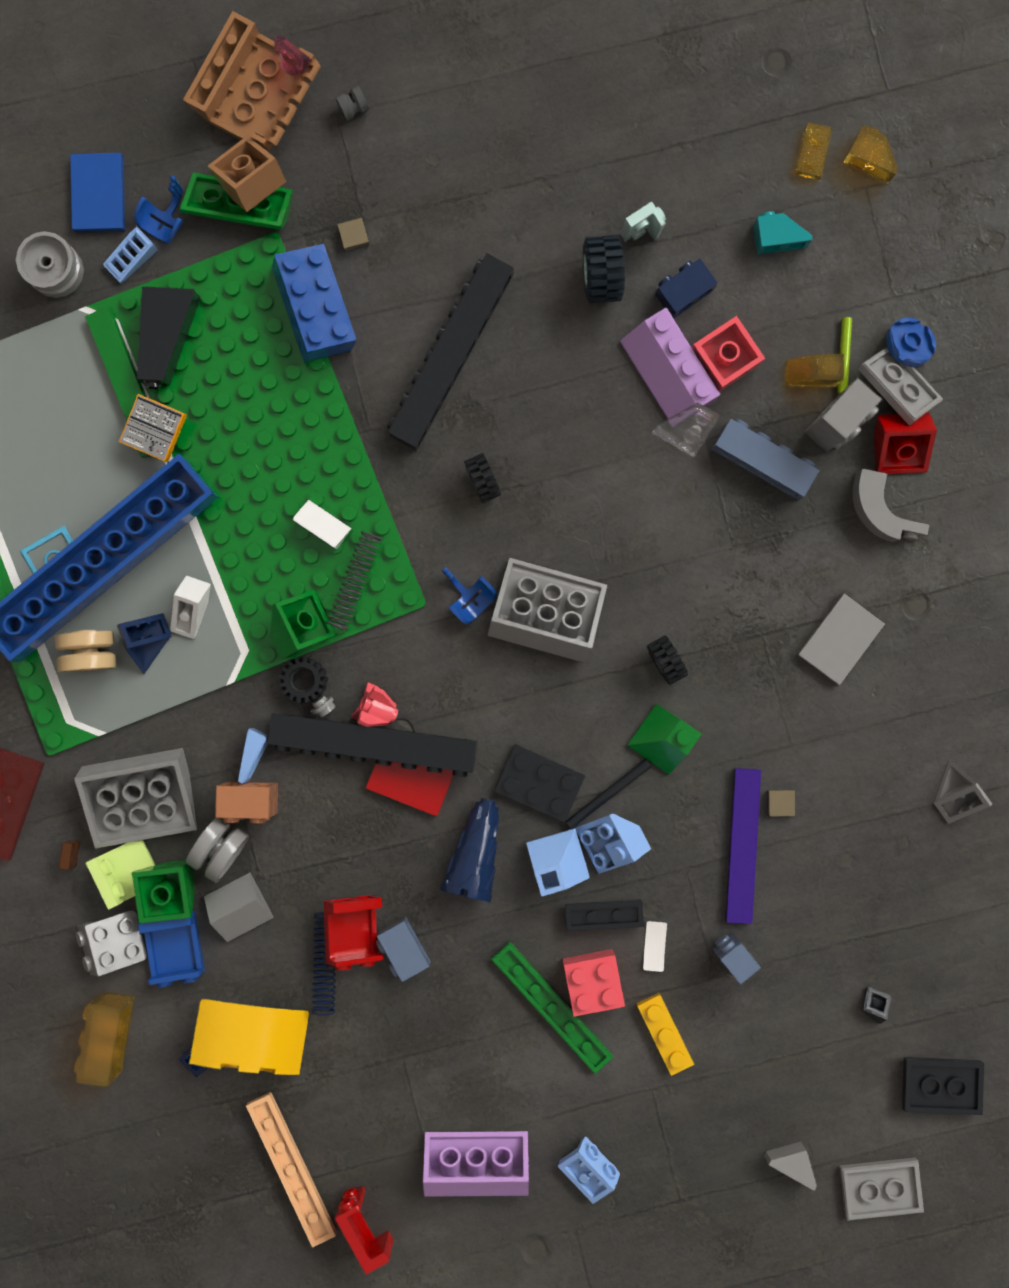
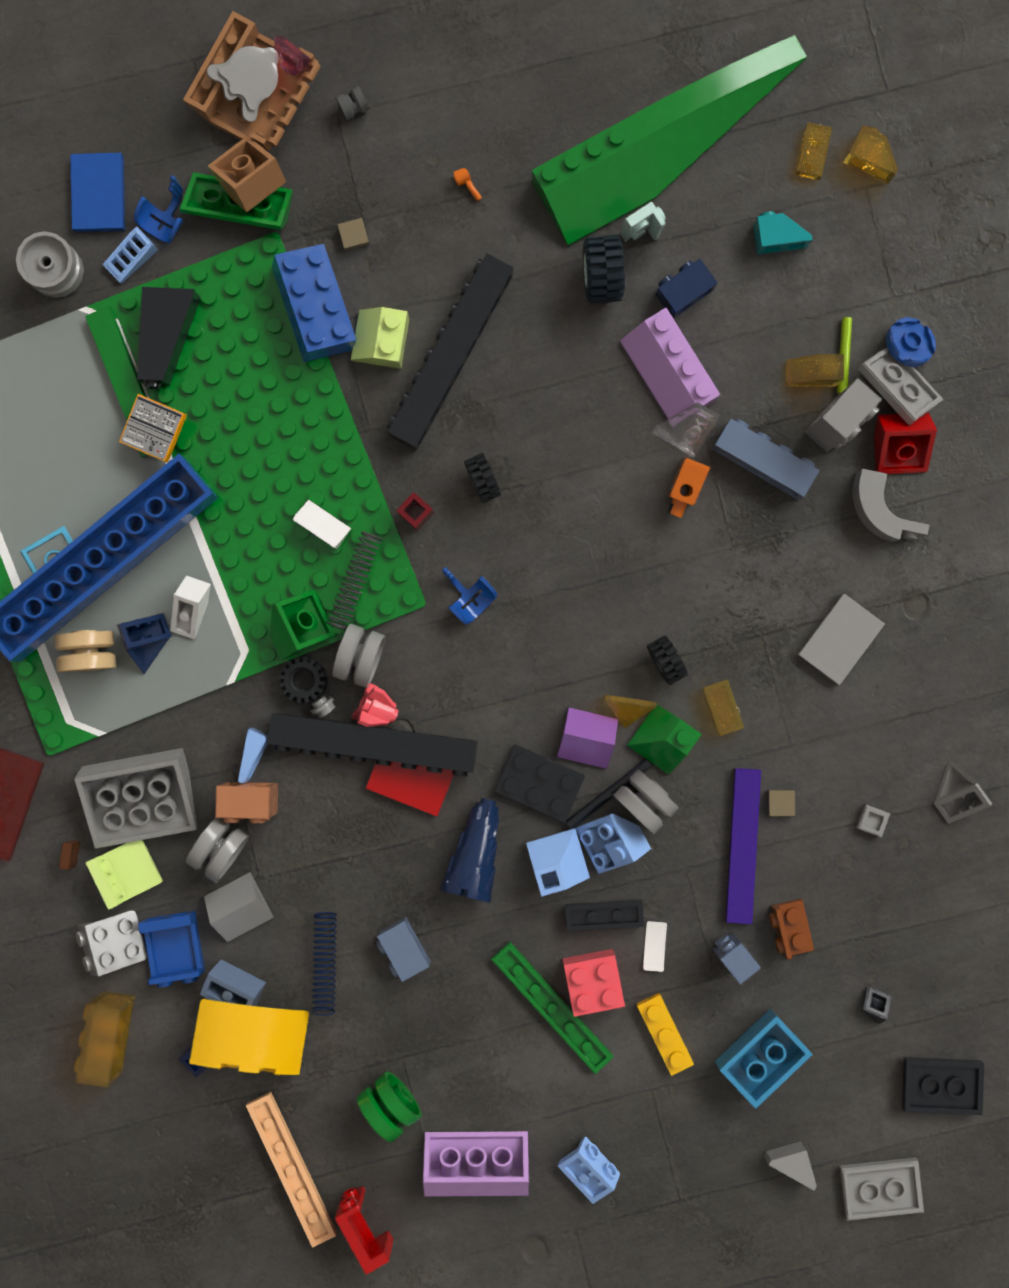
green slope [132,860,195,924] -> none
red panel [323,895,383,970] -> none
light grey slope [488,558,607,663] -> none
coral brick [692,316,765,392] -> none
none -> sand blue brick [200,959,266,1006]
none -> light grey tile [206,46,279,122]
none -> light grey wheel [332,624,386,688]
none -> yellowish green slope [351,307,409,369]
none -> green wheel [357,1071,422,1142]
none -> dark red brick [396,492,434,531]
none -> orange hand [453,168,482,202]
none -> green wedge [531,35,807,246]
none -> medium lavender slope [557,707,618,769]
none -> clear yellow slope [603,695,657,728]
none -> light grey wheel [613,769,680,835]
none -> orange torso [667,458,710,518]
none -> clear yellow plate [702,679,744,736]
none -> dark azure brick [715,1008,813,1109]
none -> dark orange bracket [769,899,814,960]
none -> light grey tile [855,804,890,838]

